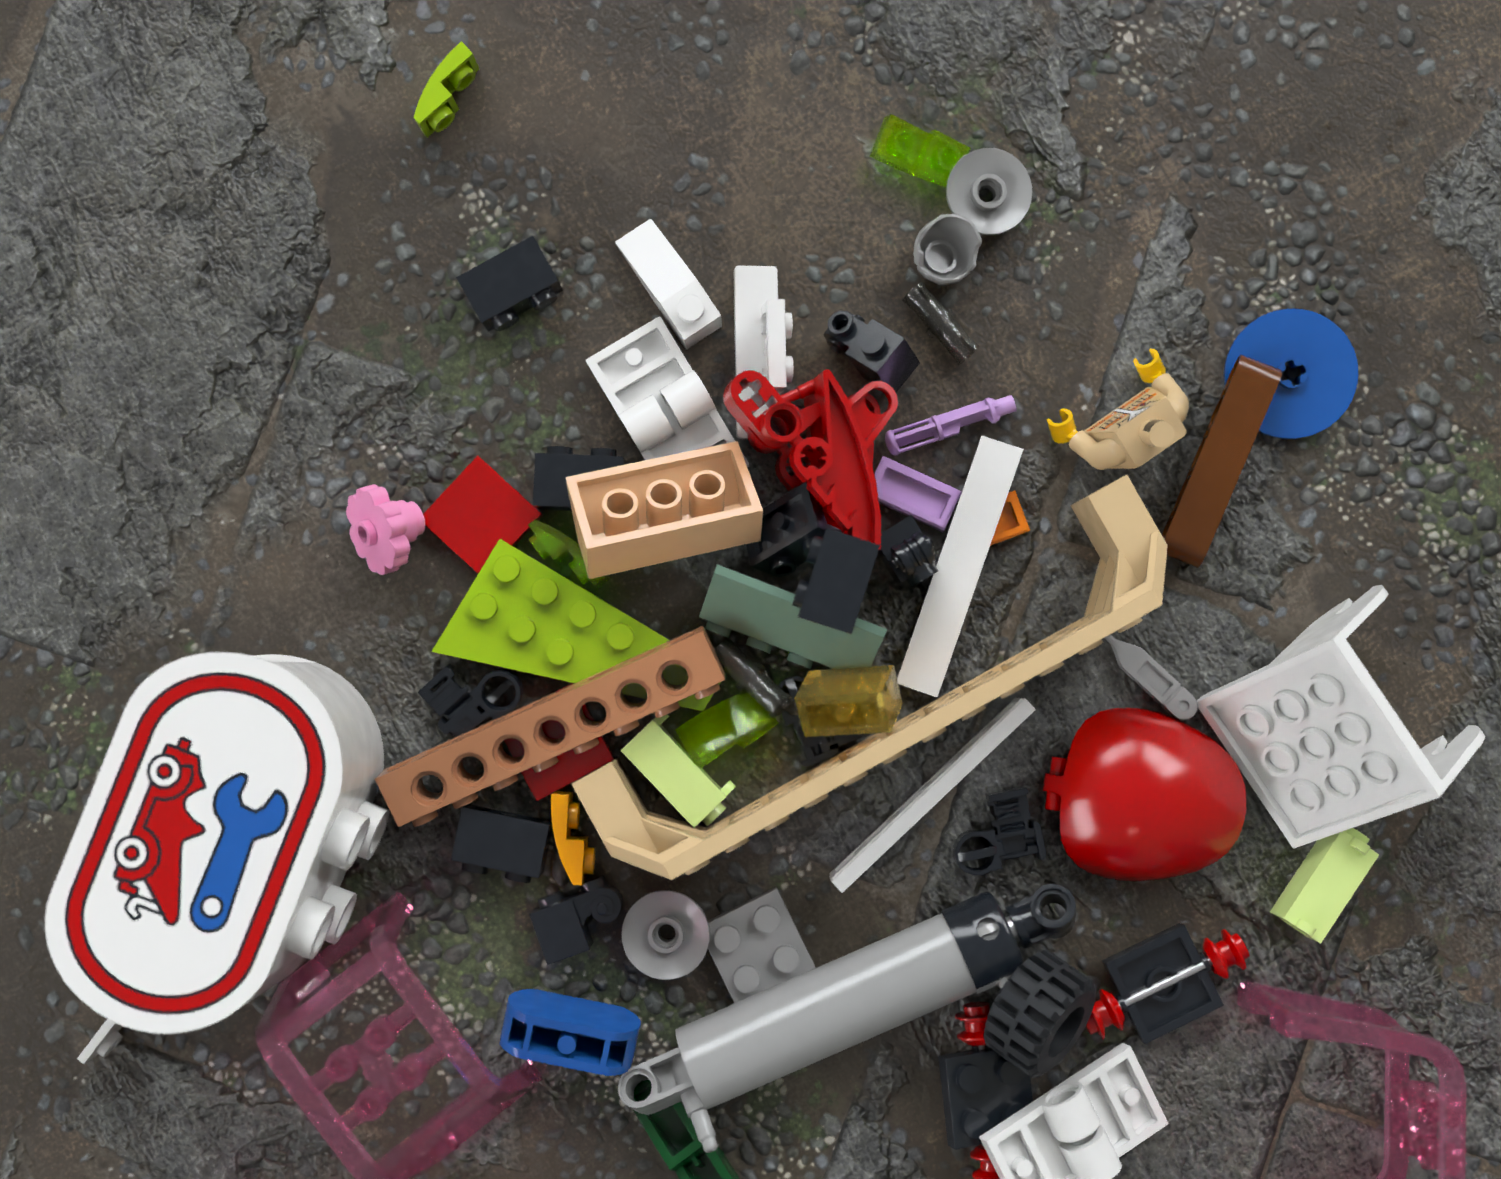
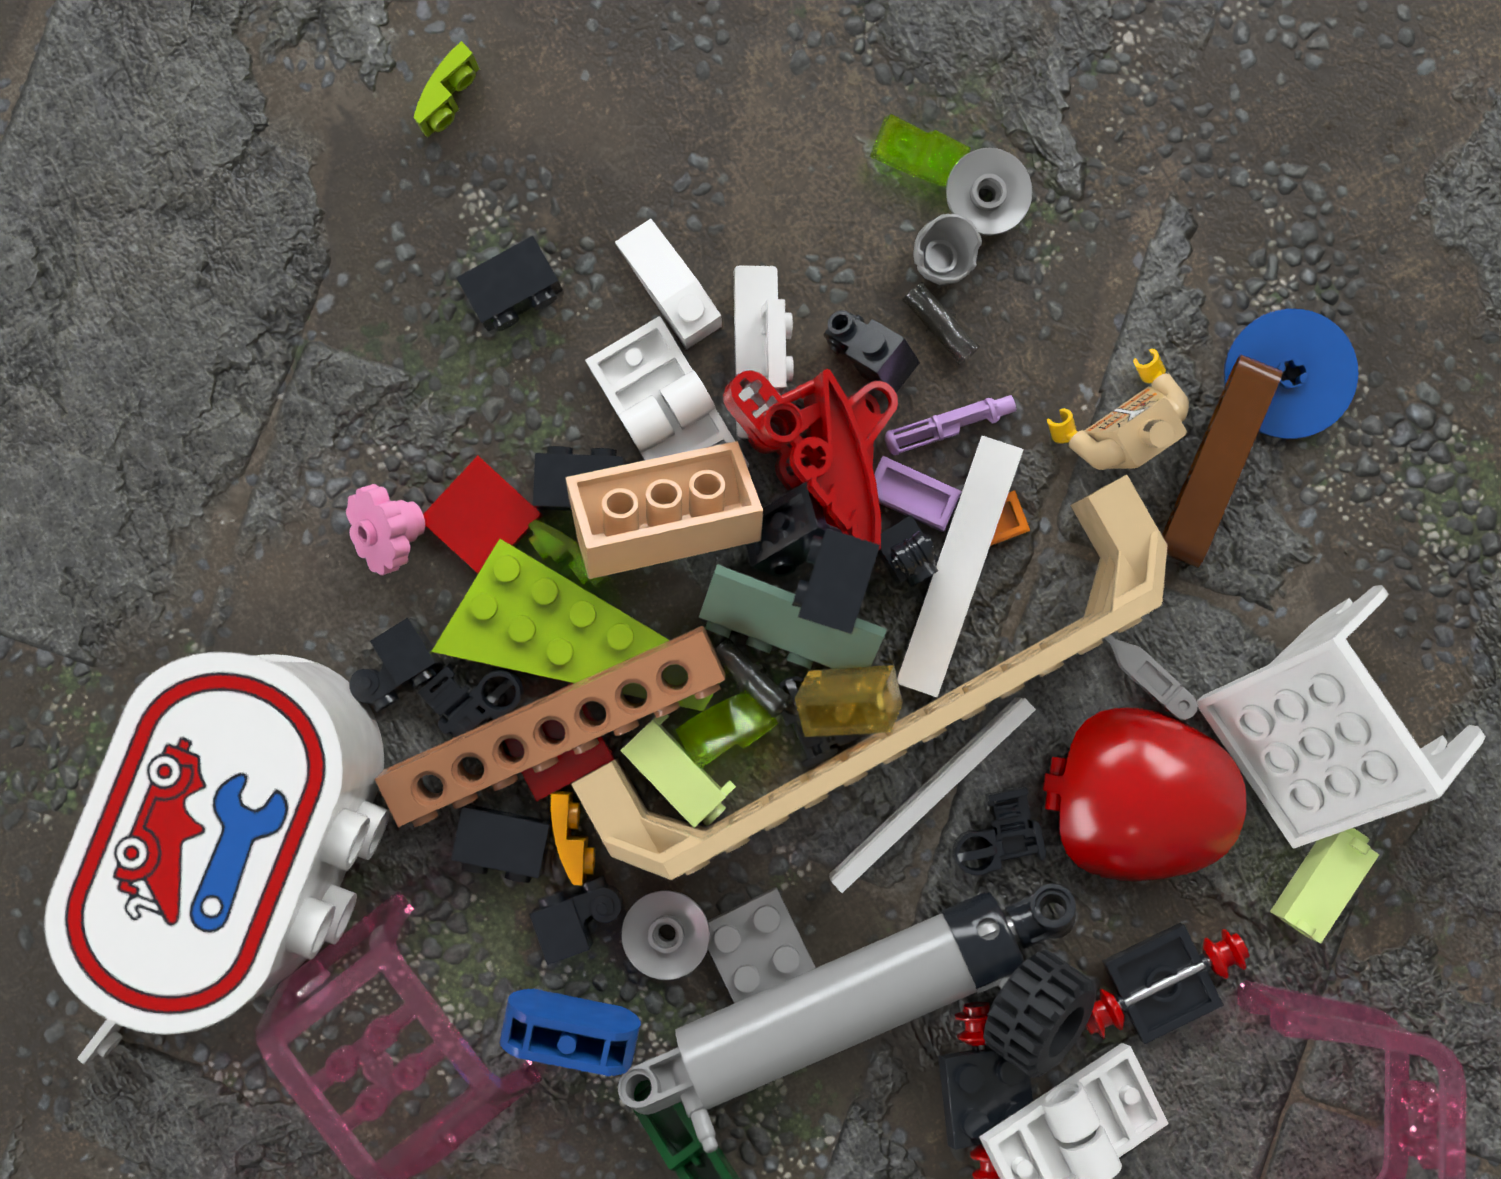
none -> black brick [349,618,443,712]

